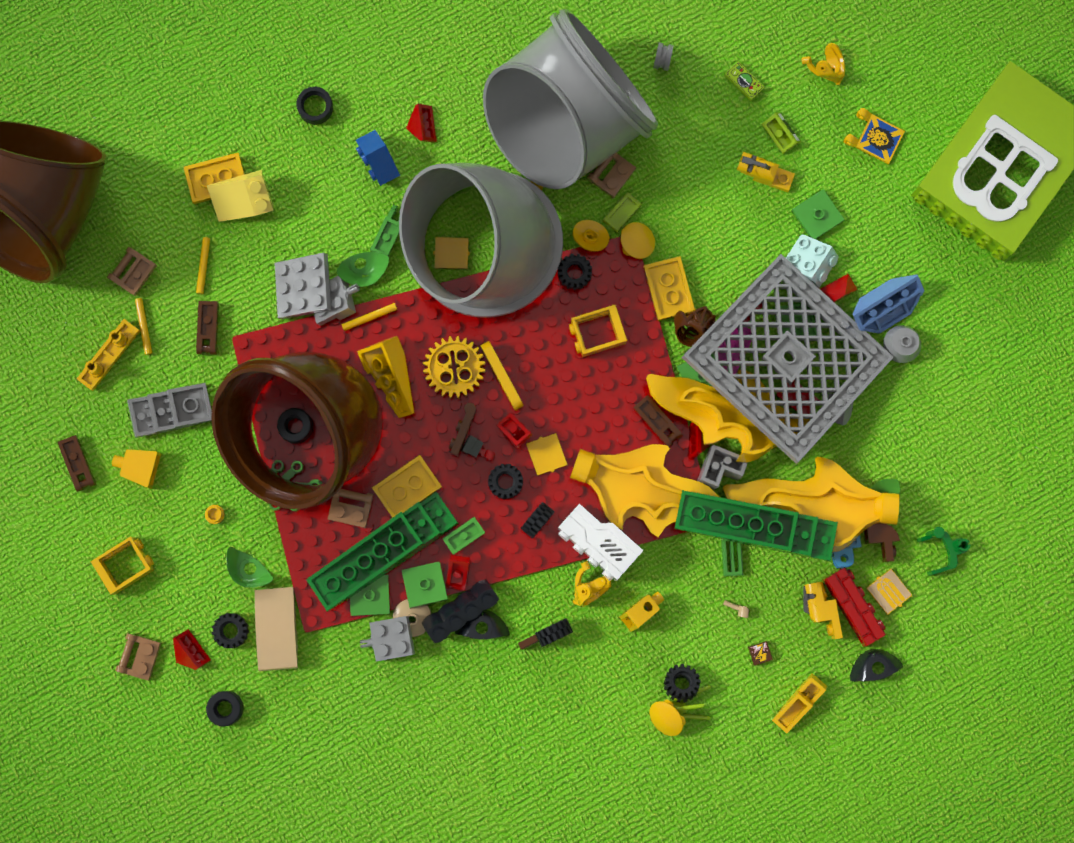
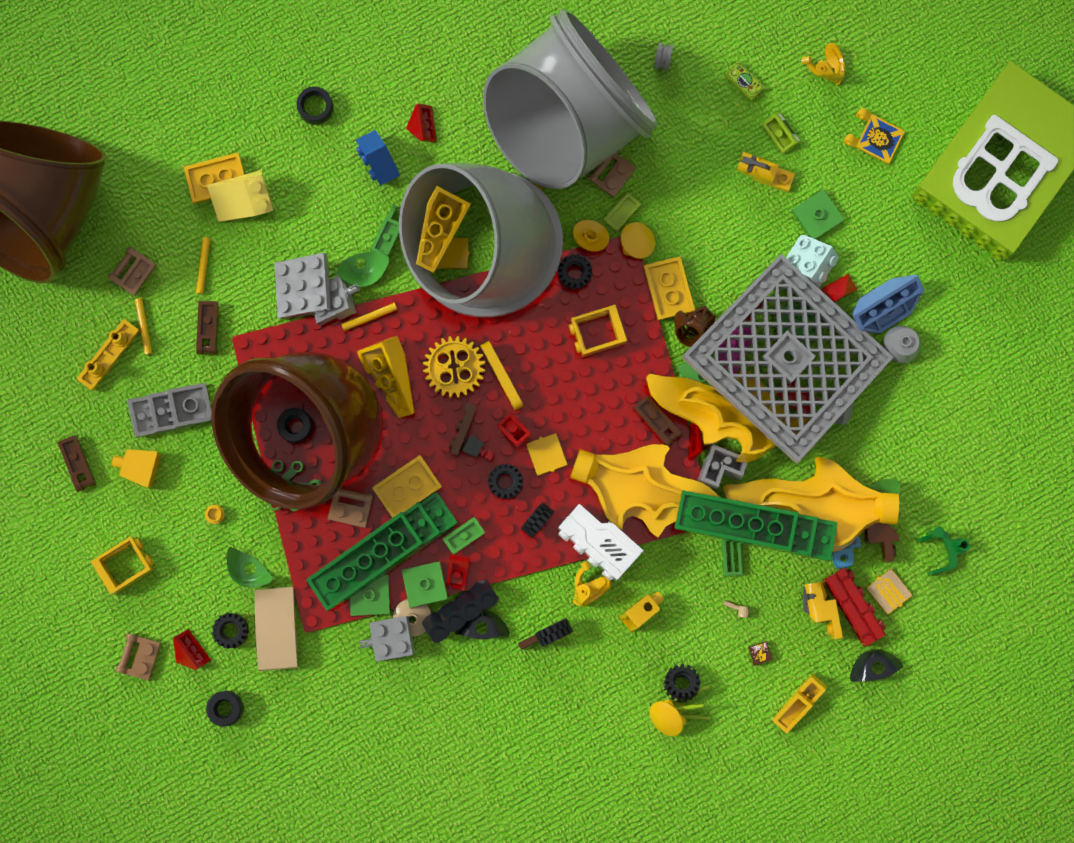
none -> yellow wedge [416,186,471,273]

